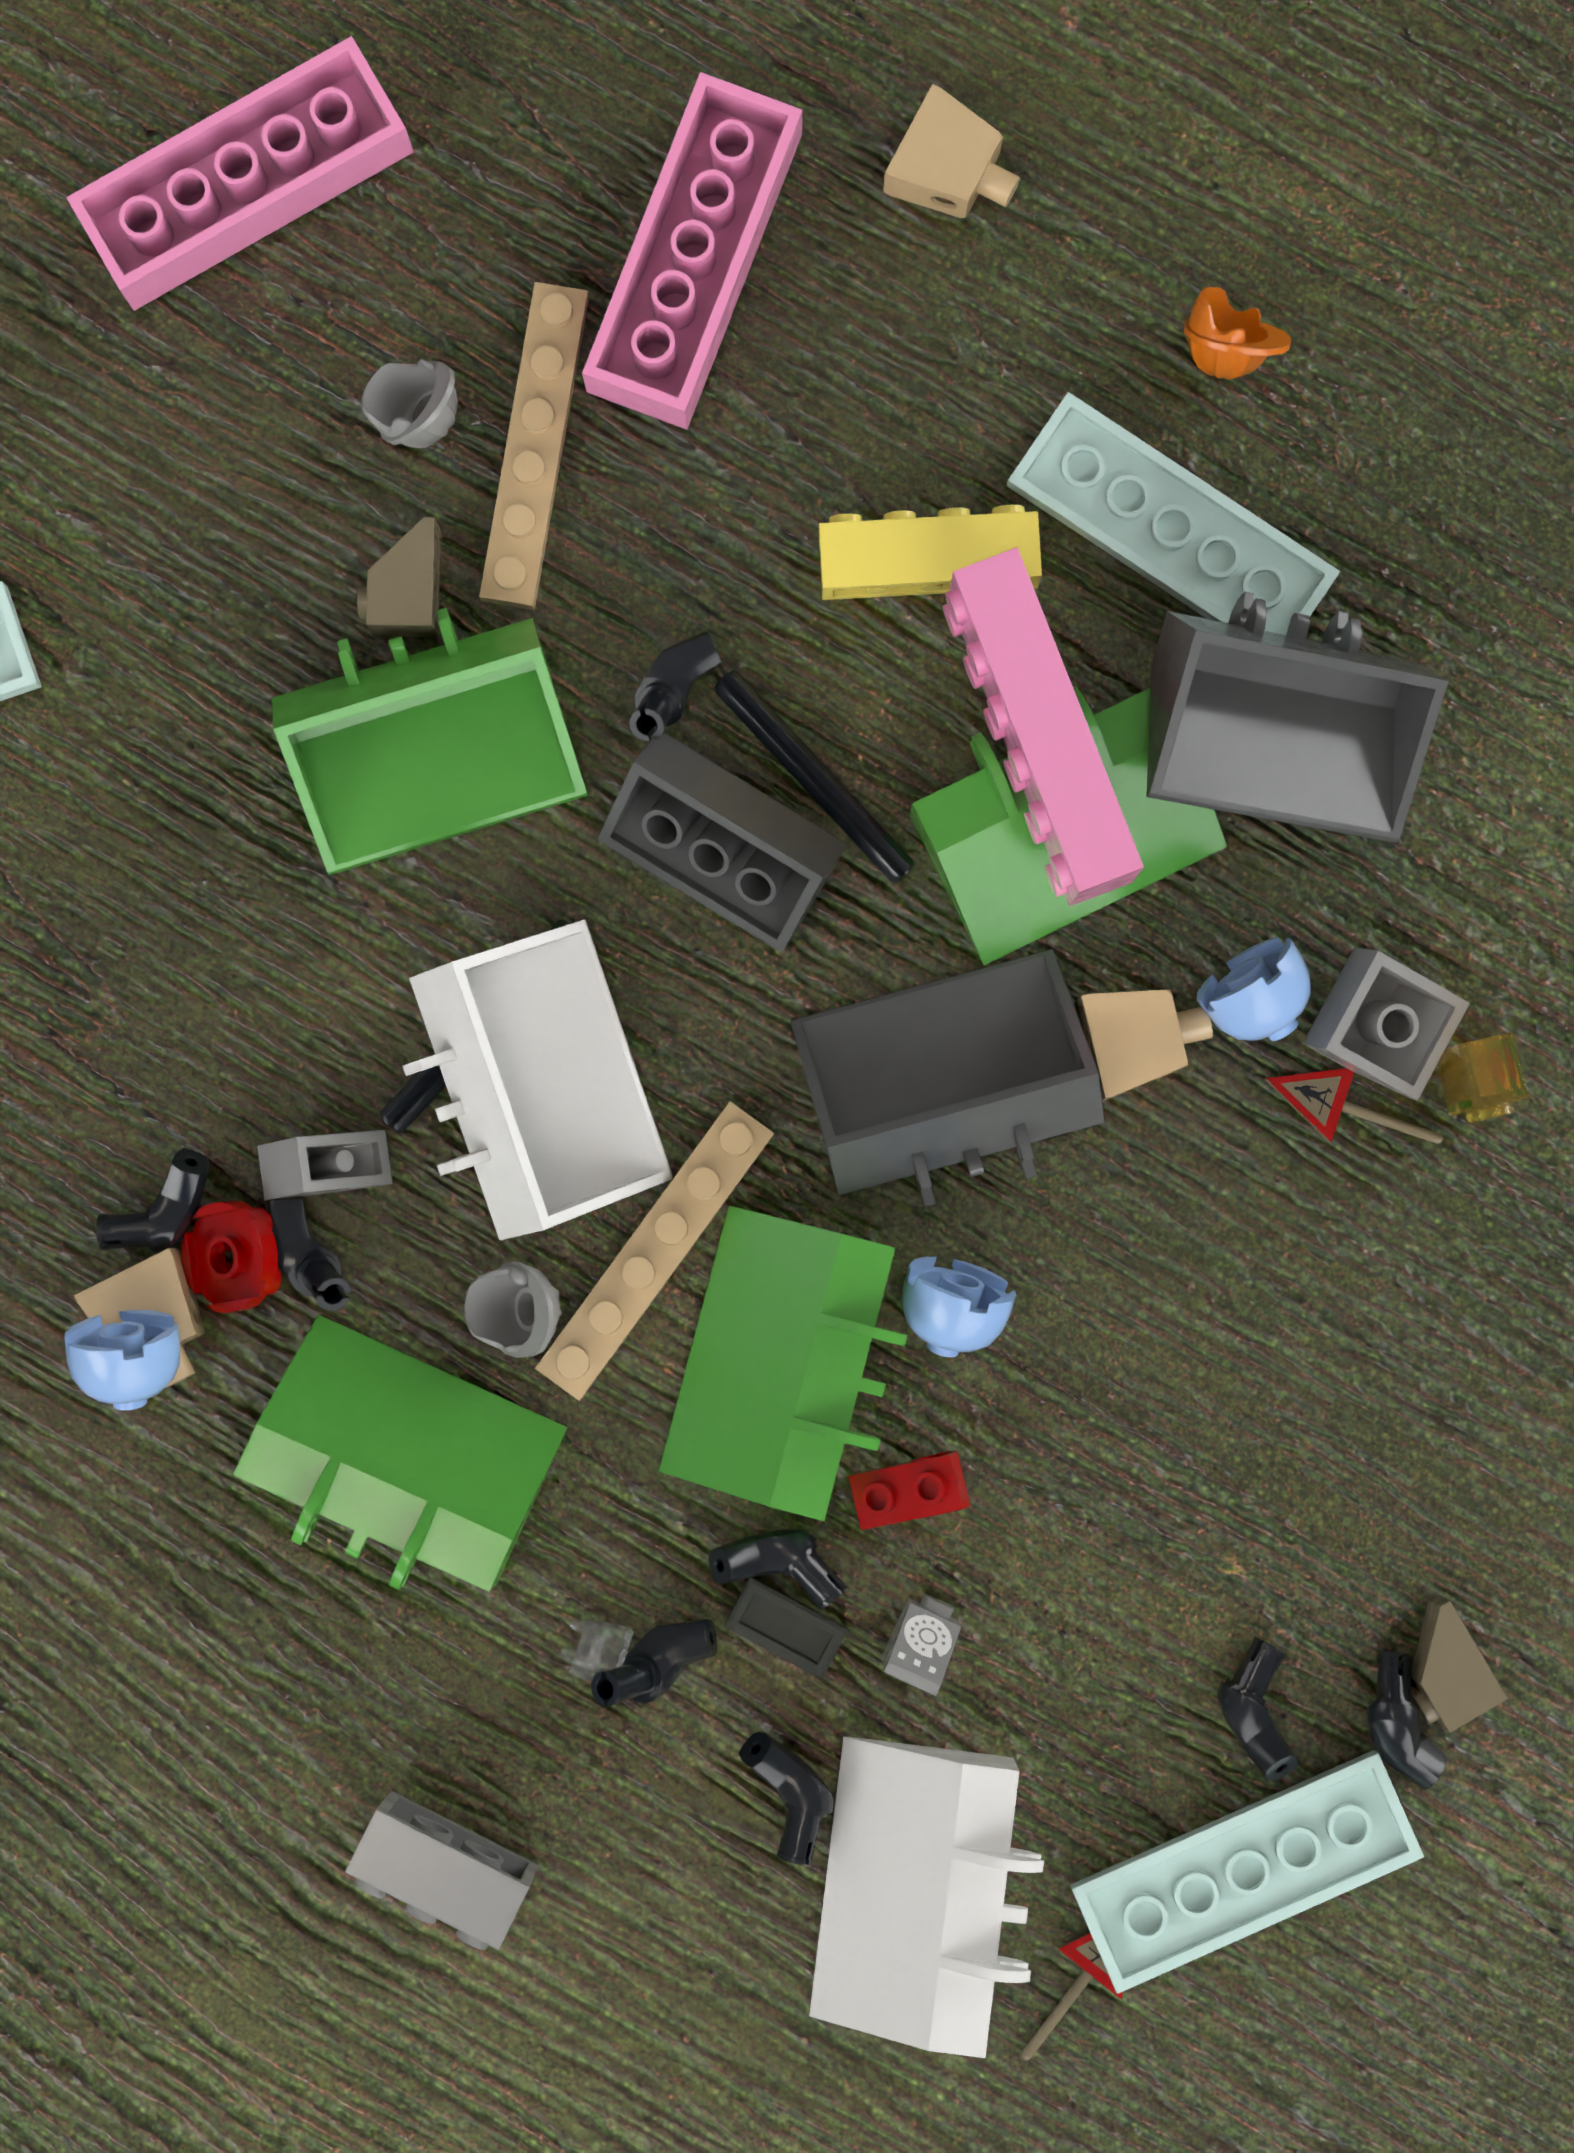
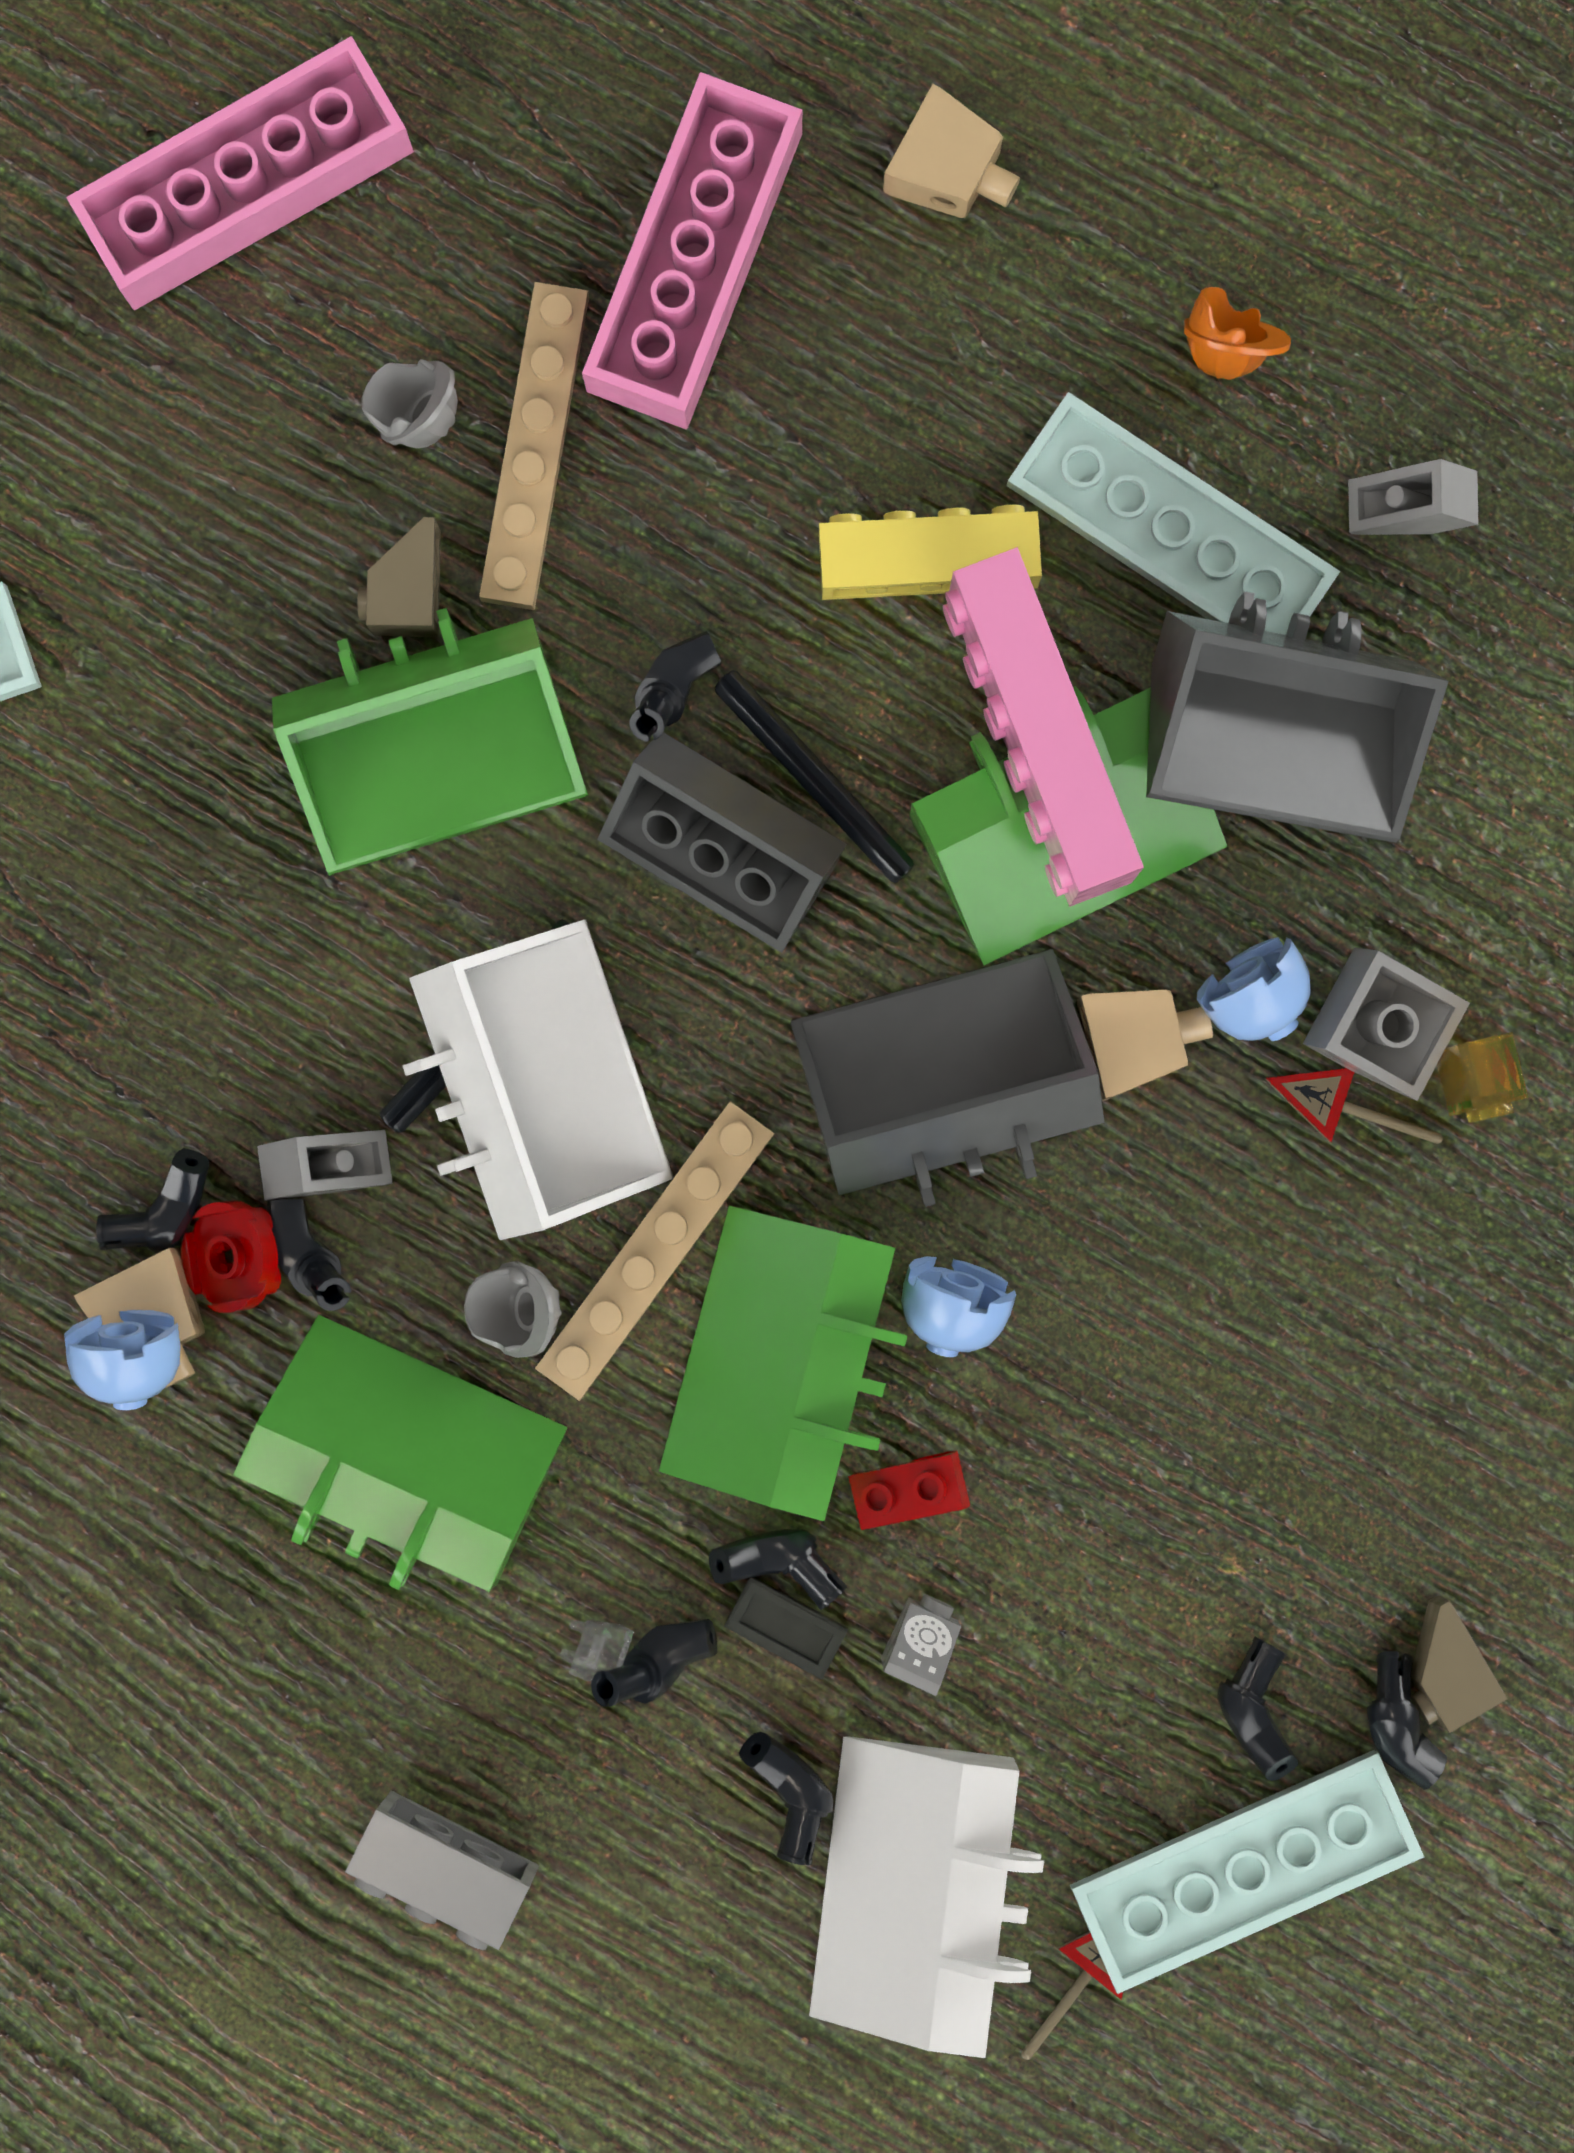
none -> light grey slope [1348,459,1478,535]

